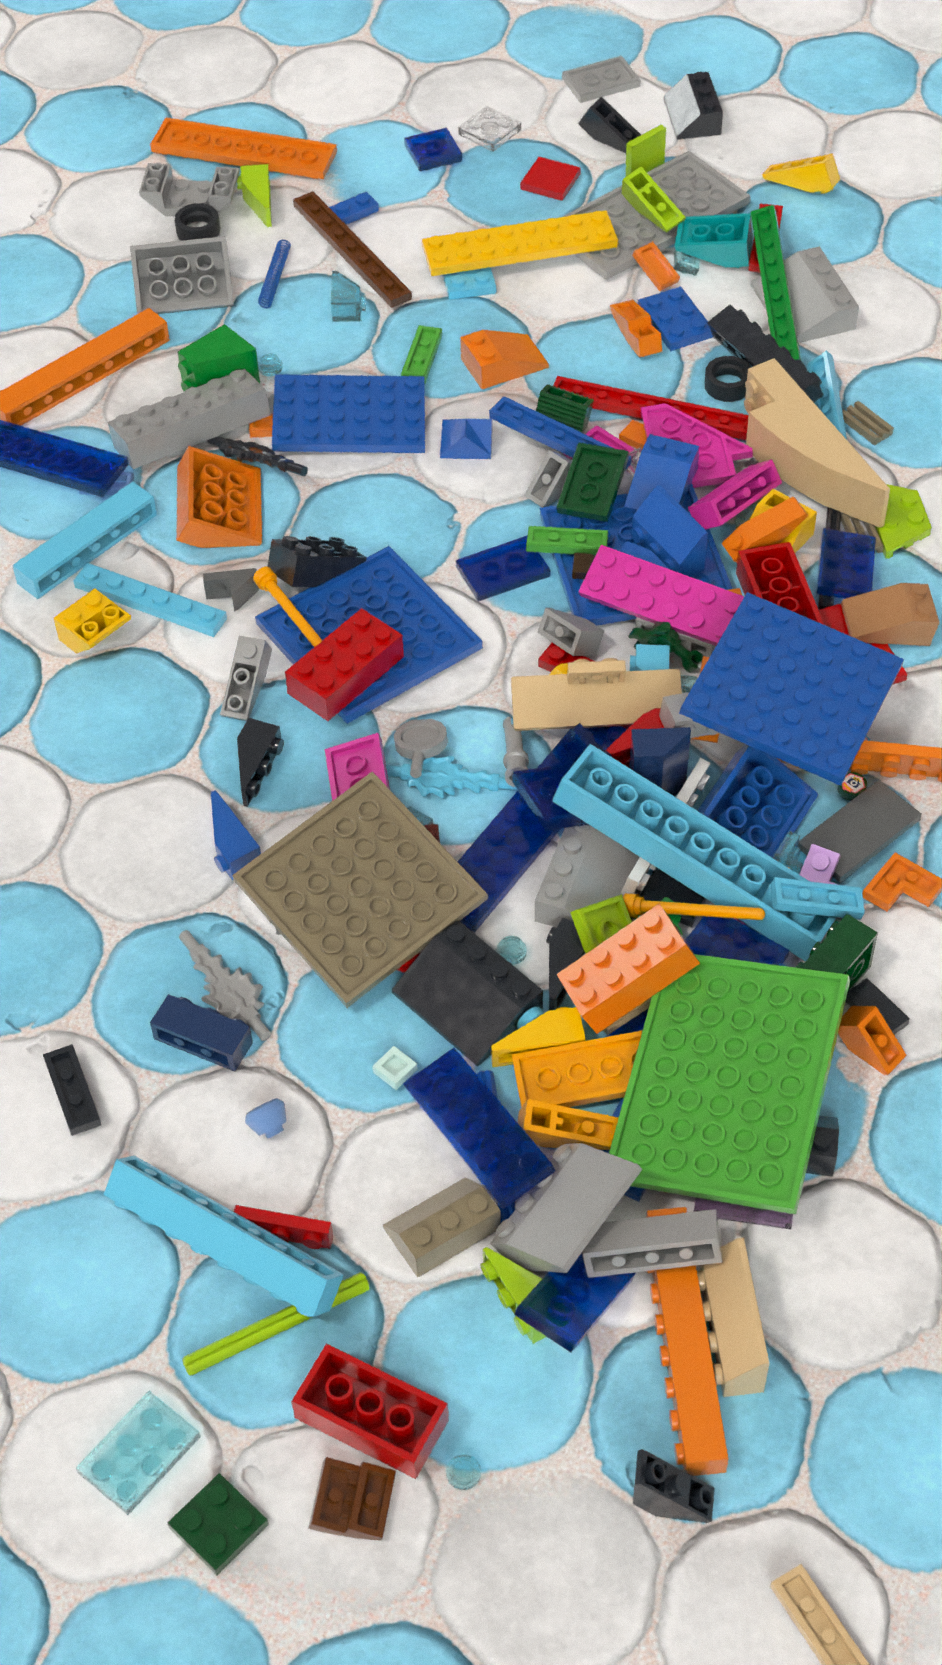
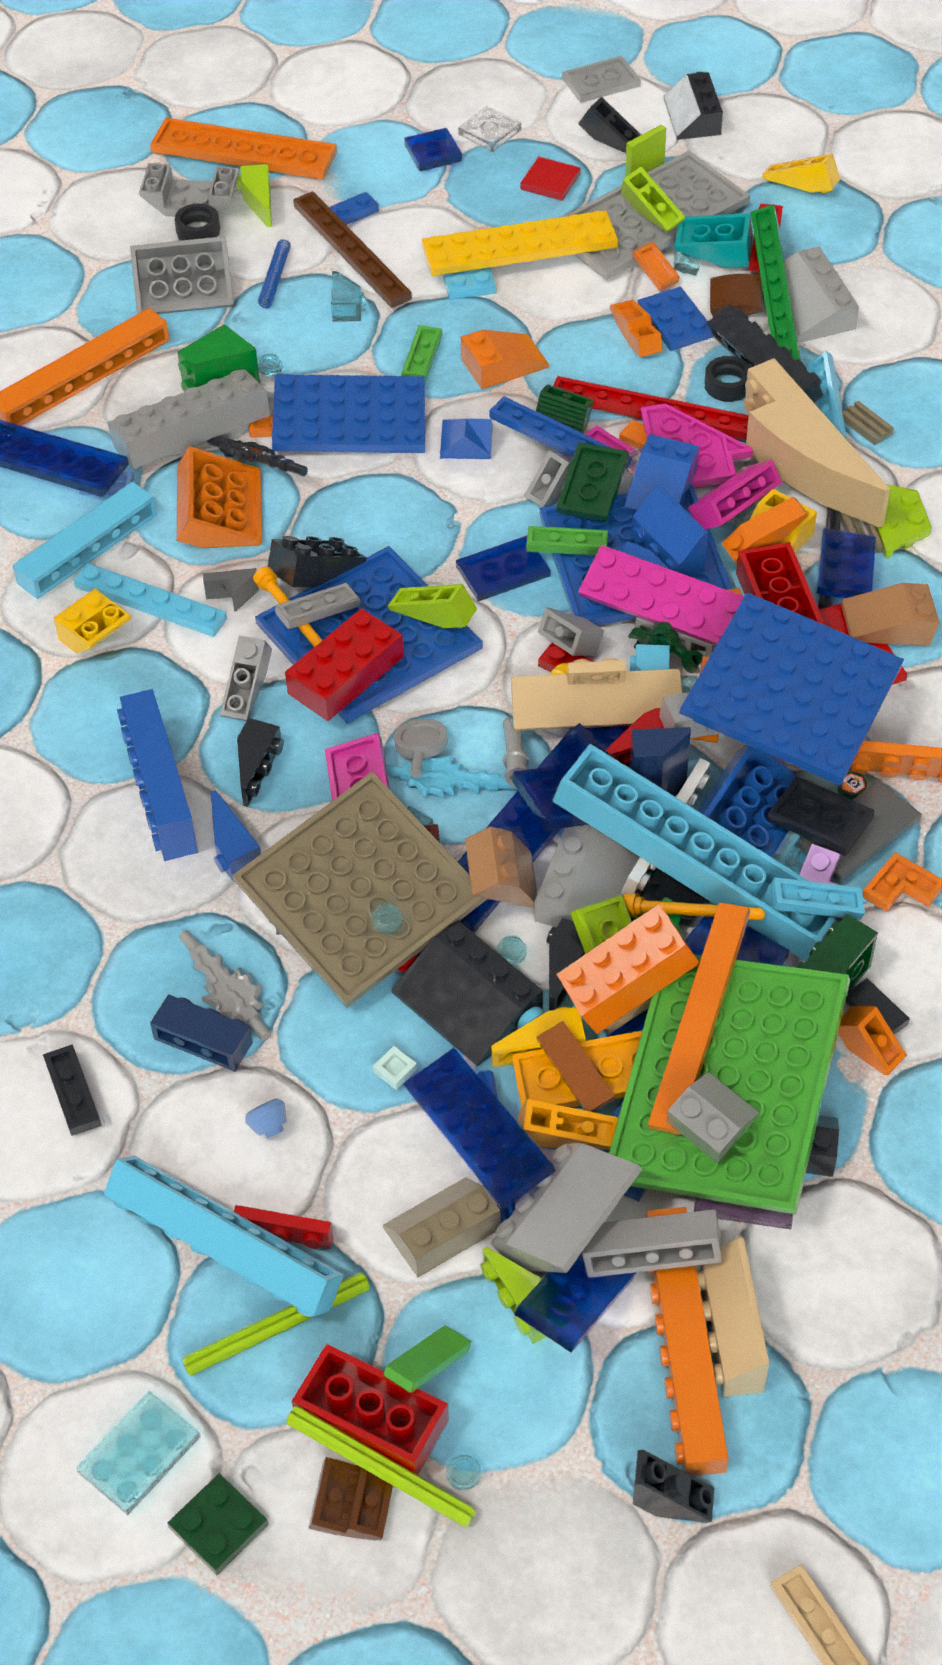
dark brown tile [572,553,595,579] -> none
none -> blue brick [117,689,198,861]
none -> light grey tile [275,583,360,630]
none -> lime axle [286,1406,476,1527]
none -> clear light blue plate [371,904,402,934]
none -> bright green tile [384,1325,472,1393]
none -> lime slope [388,584,477,628]
none -> medium nougat slope [465,826,537,909]
none -> dark orange tile [537,1021,615,1112]
none -> orange tile [648,902,750,1135]
none -> light grey slope [667,1072,760,1163]
none -> reddish brown slope [710,273,763,317]
none -> black plate [767,776,875,856]

